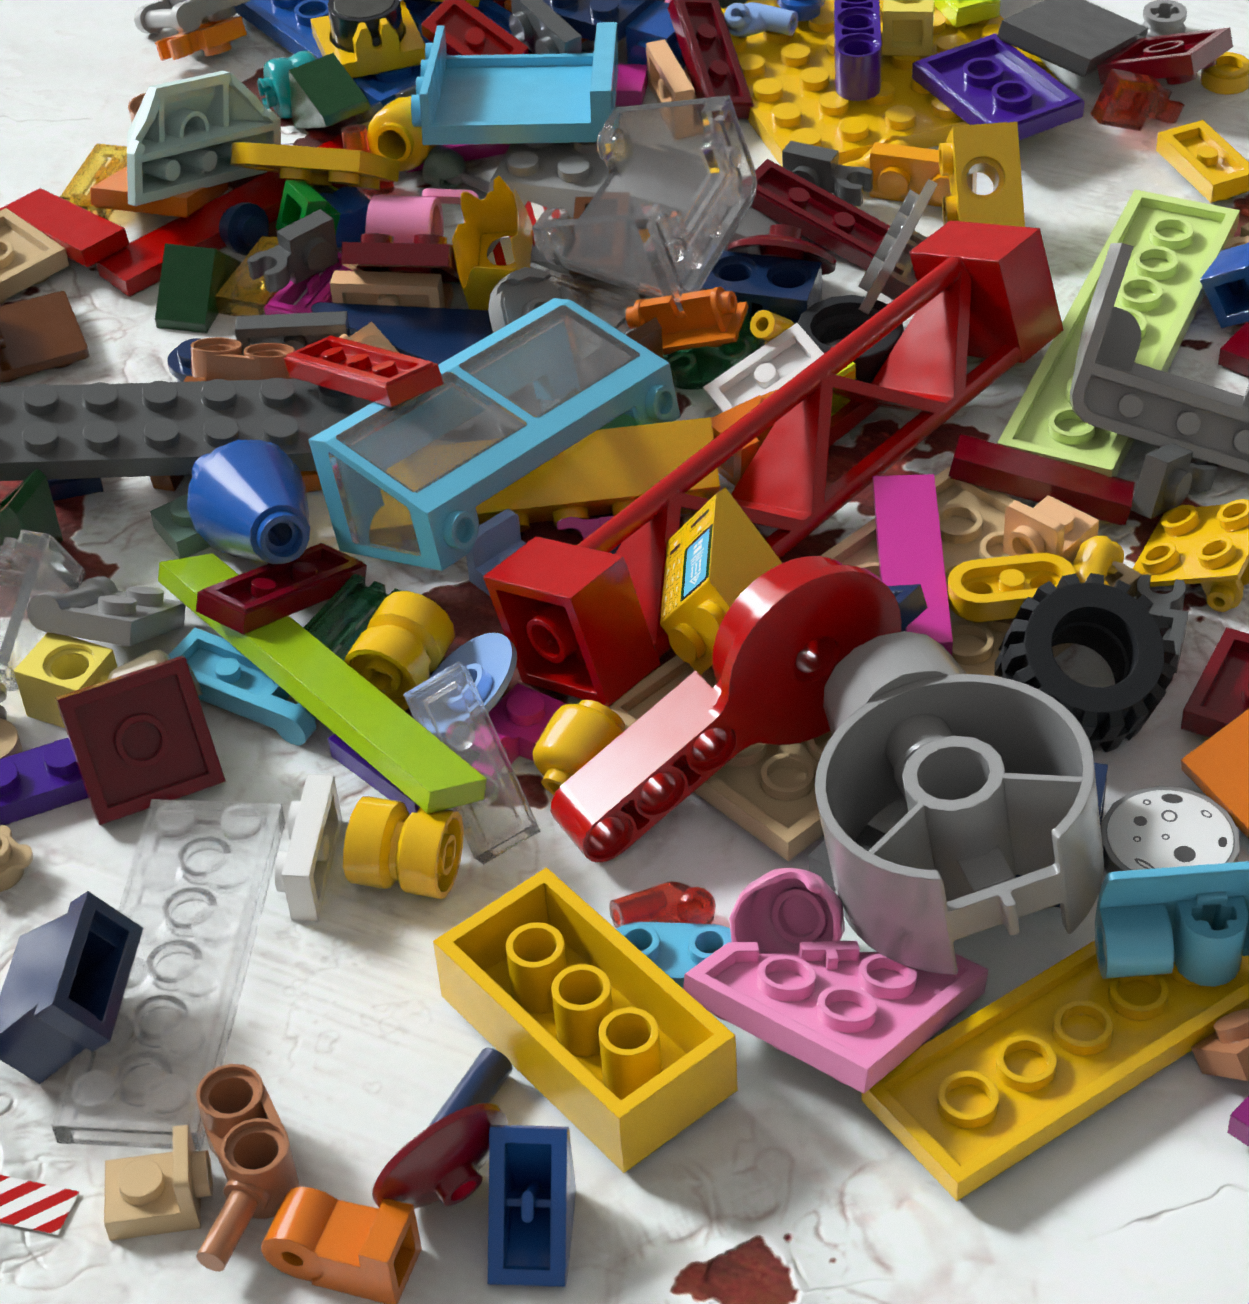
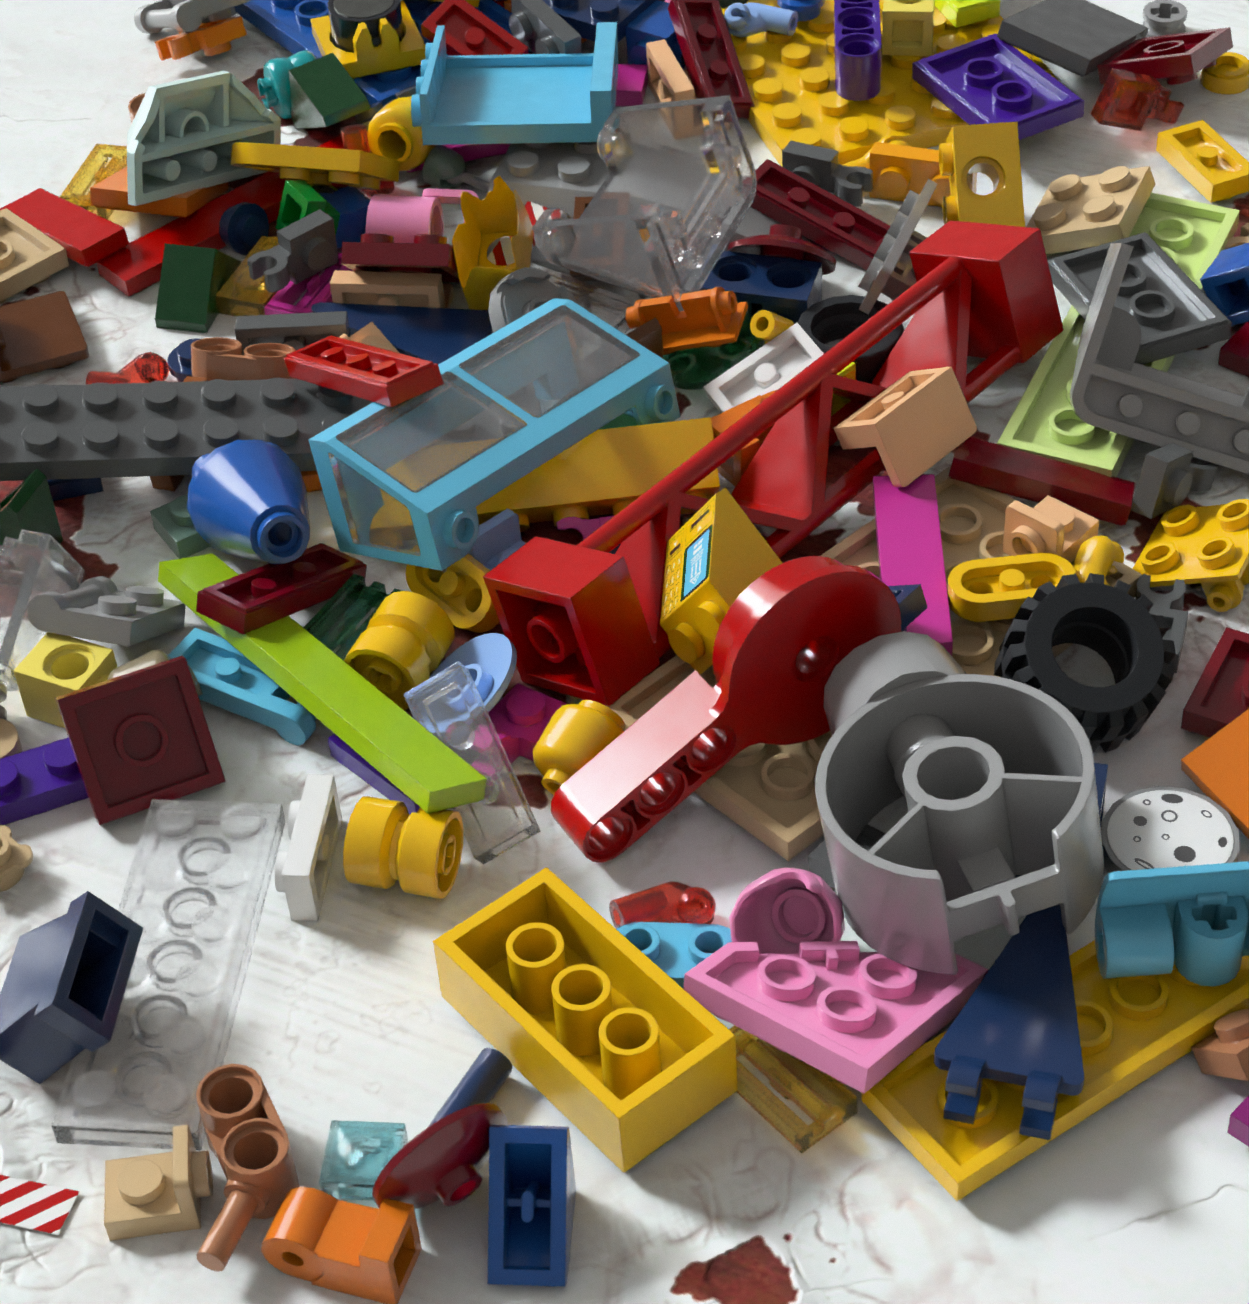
none -> clear red arm [86,352,169,384]
none -> clear light blue tile [319,1120,408,1200]
none -> yellow plate [406,545,499,633]
none -> clear yellow tile [729,1025,858,1154]
none -> light nougat panel [834,366,977,487]
none -> dark blue flag [934,904,1084,1140]
none -> tan plate [1026,166,1156,254]
none -> dark grey tile [1048,232,1232,365]

